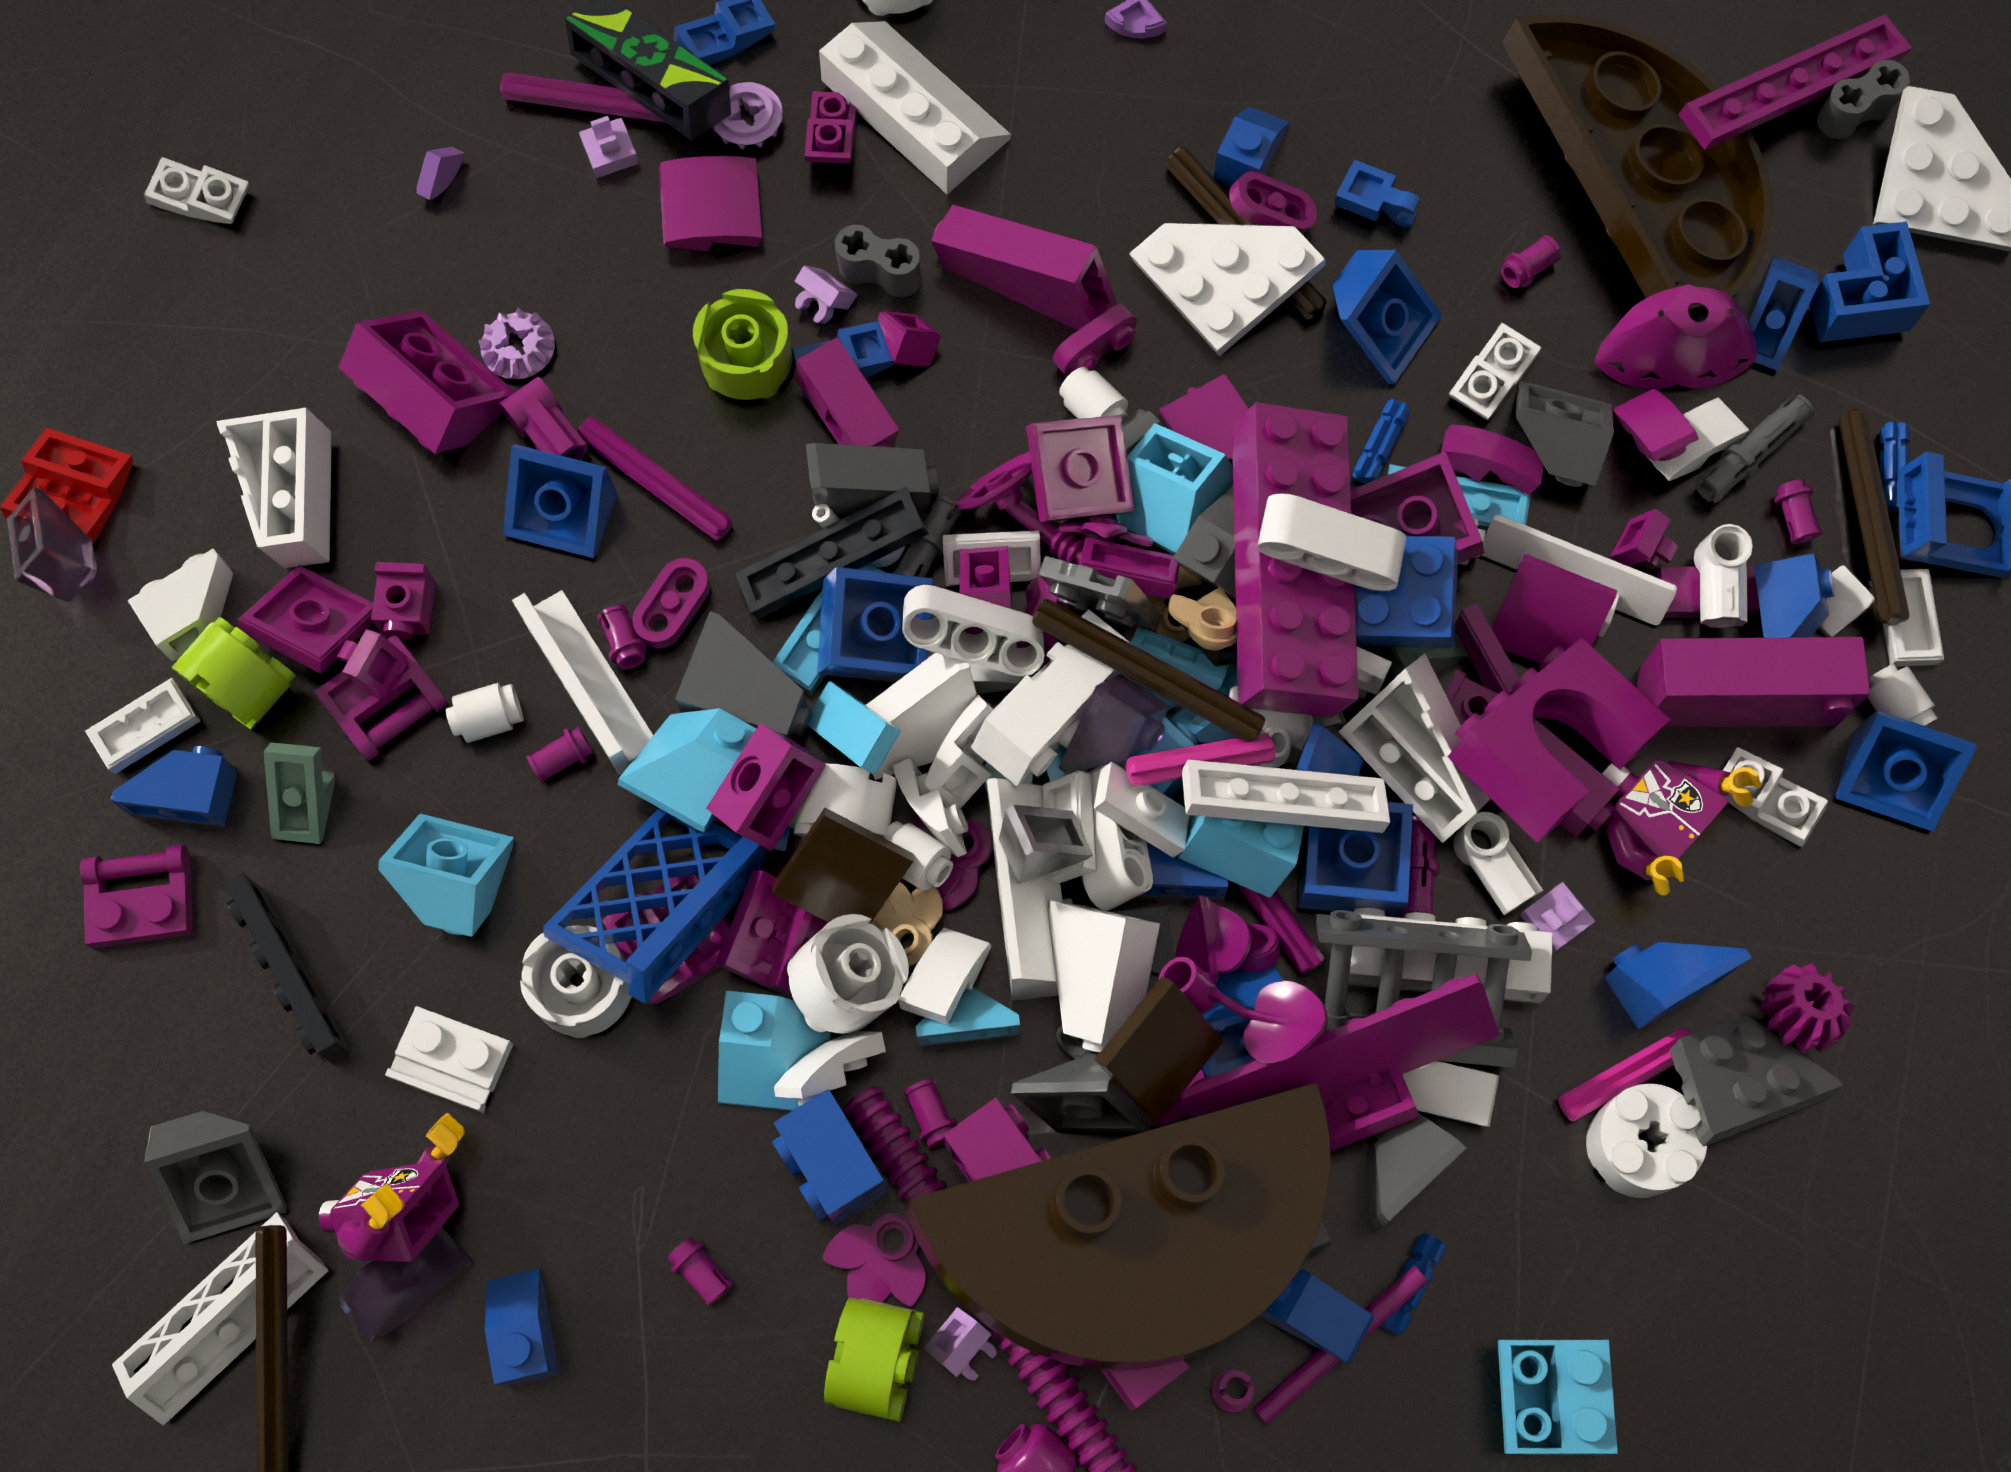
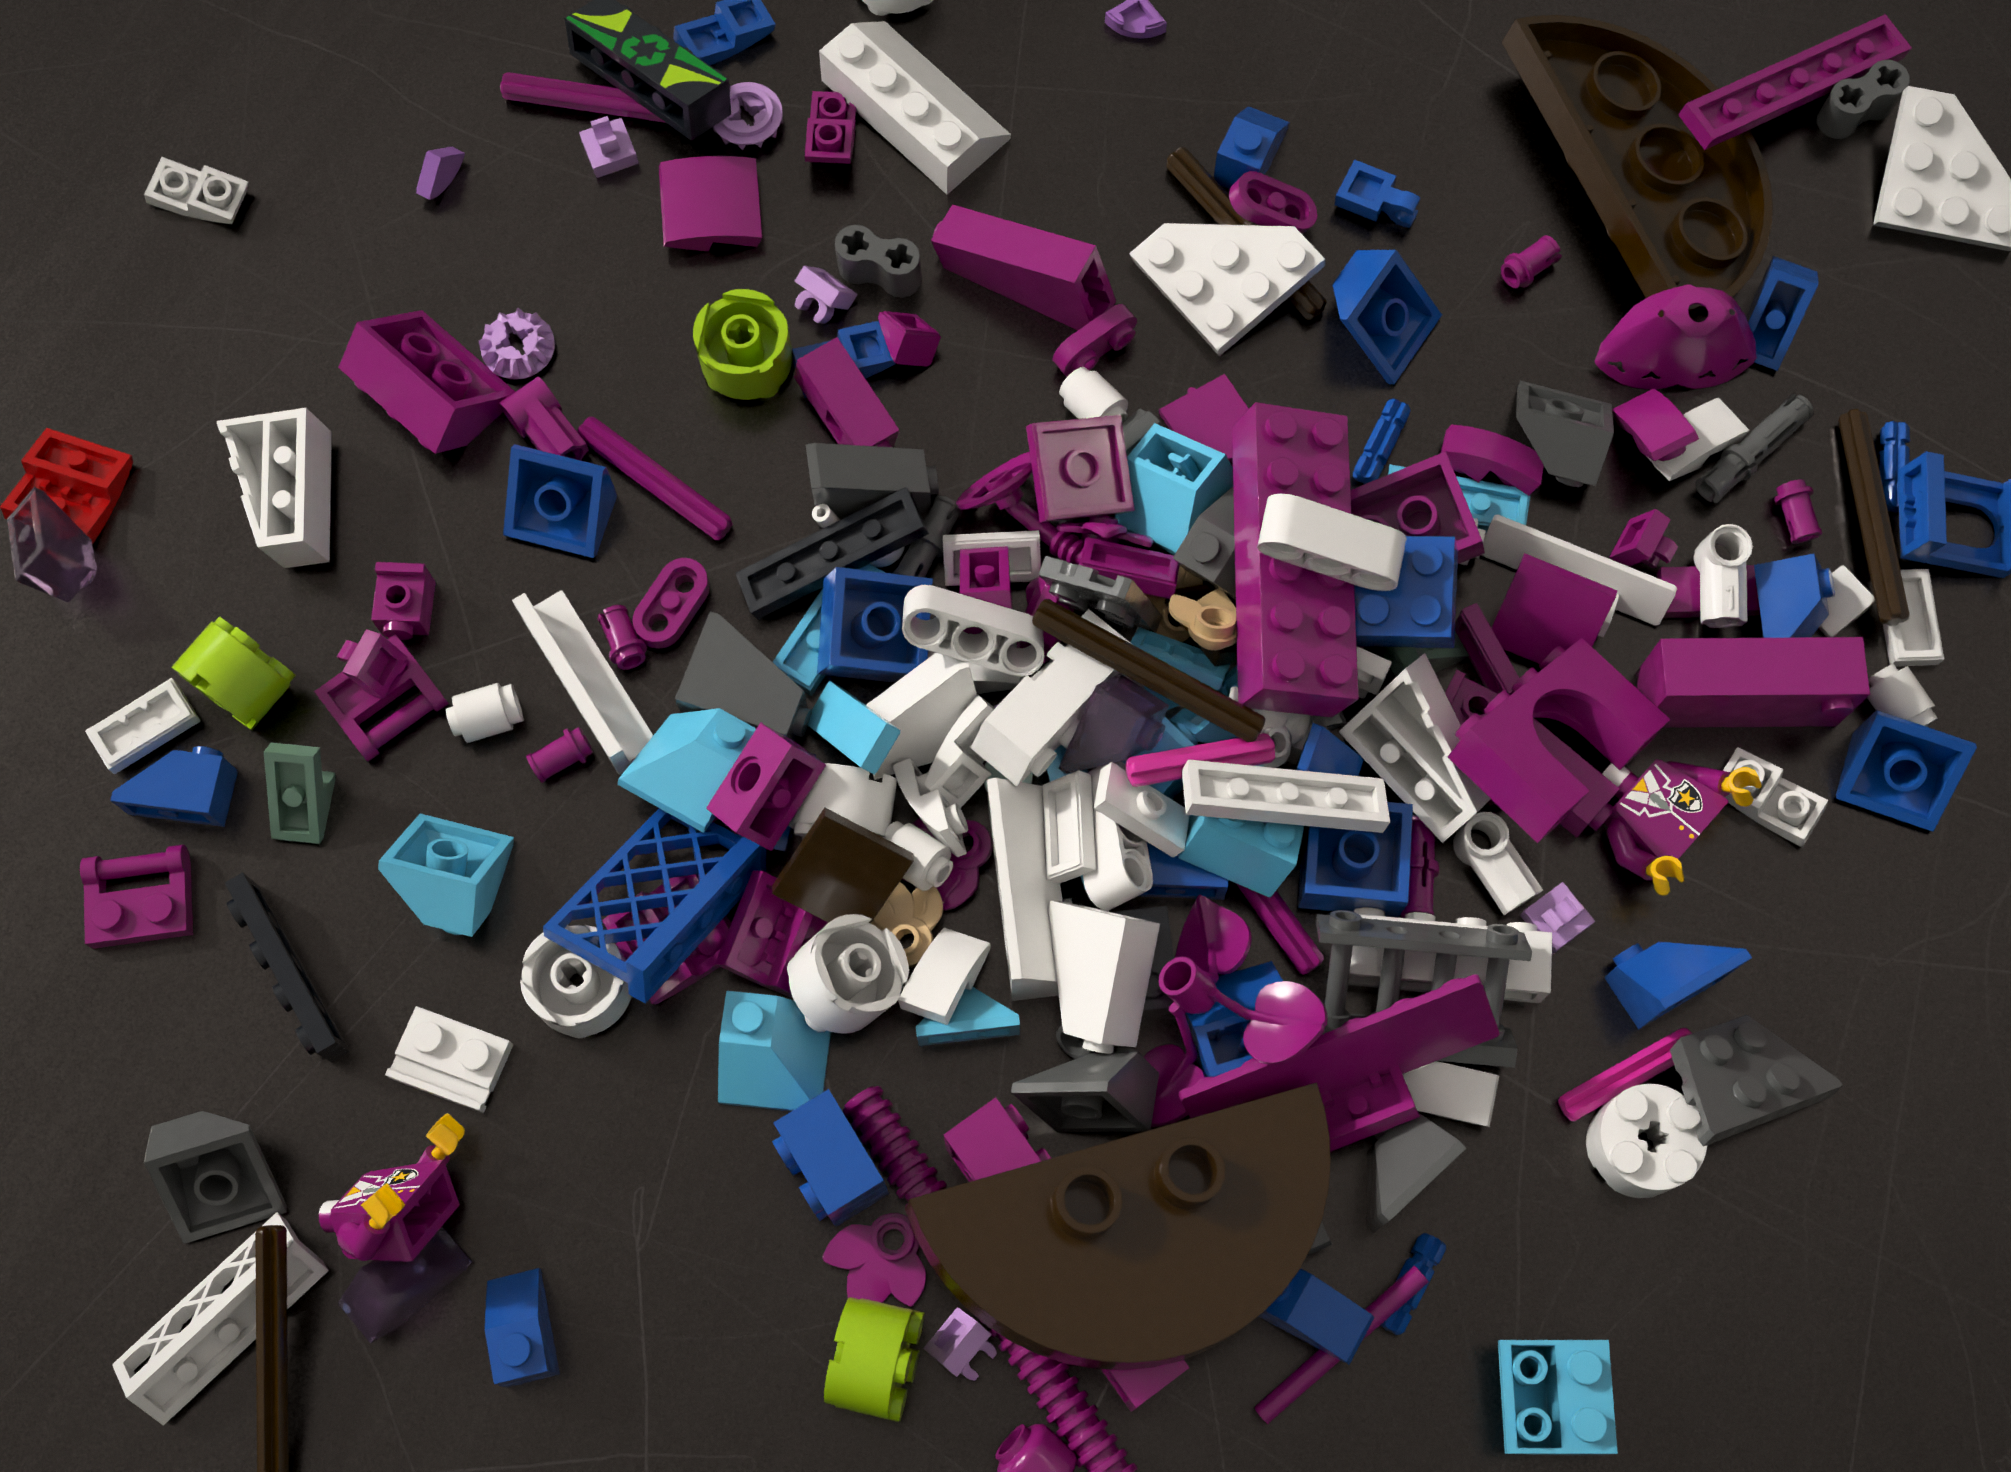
white slope [128,548,233,662] -> none
magenta tile [238,565,374,674] -> none
magenta pin [667,1237,734,1307] -> none
white slope [774,1031,886,1105] -> none
magenta pin [904,1078,958,1149] -> none
flat silver slope [999,805,1093,884] -> none
dark brown tile [1094,976,1224,1123] -> none
magenta pin [1211,1368,1255,1413] -> none
magenta tile [1238,924,1280,972] -> none
white slope [1449,323,1541,421] -> none
magenta gear [1759,963,1855,1054] -> none
blue brick [1809,221,1930,342] -> none

